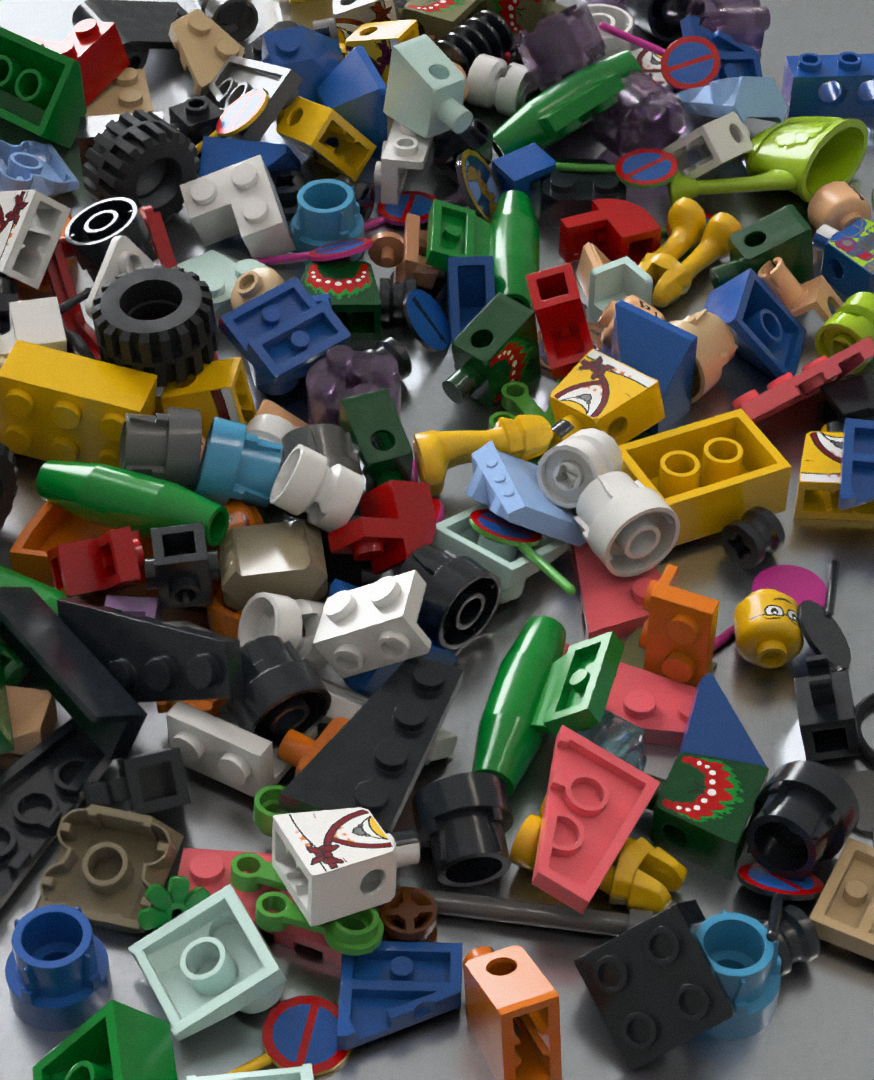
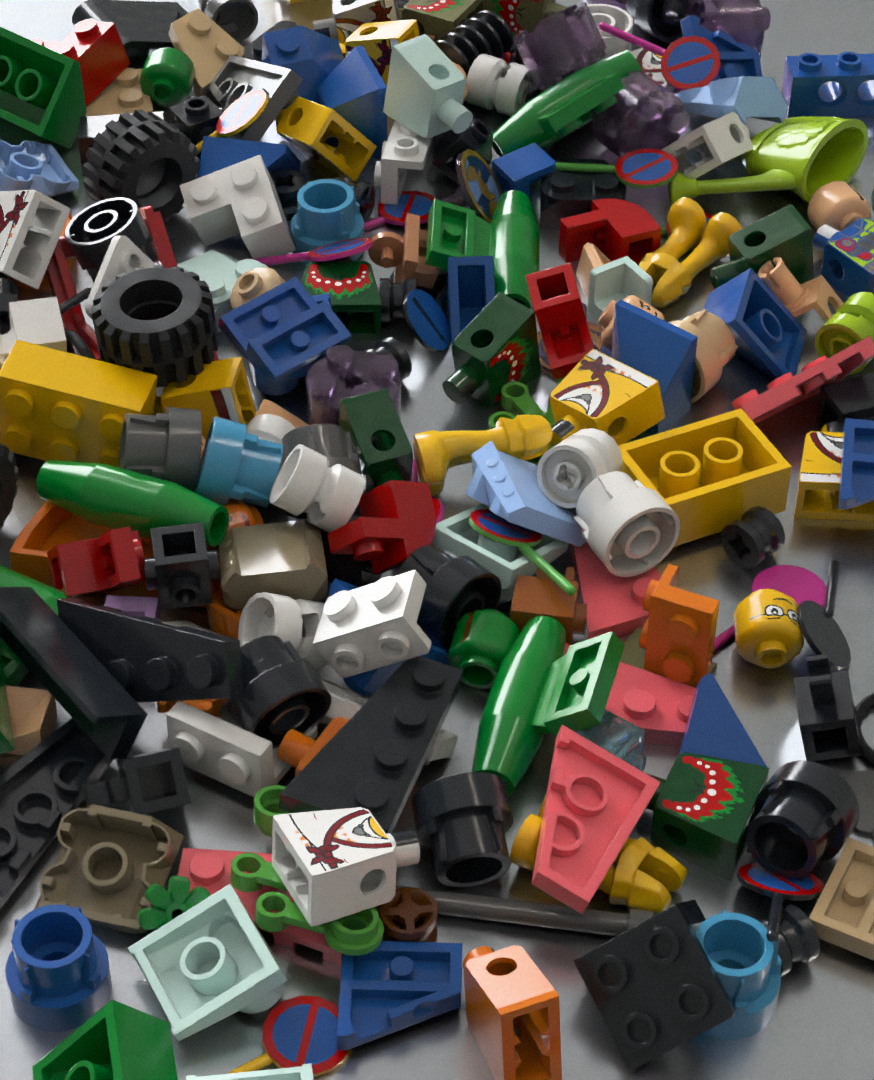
none -> green head [139,47,196,108]
none -> green head [448,609,520,689]
none -> dark orange brick [510,567,587,647]

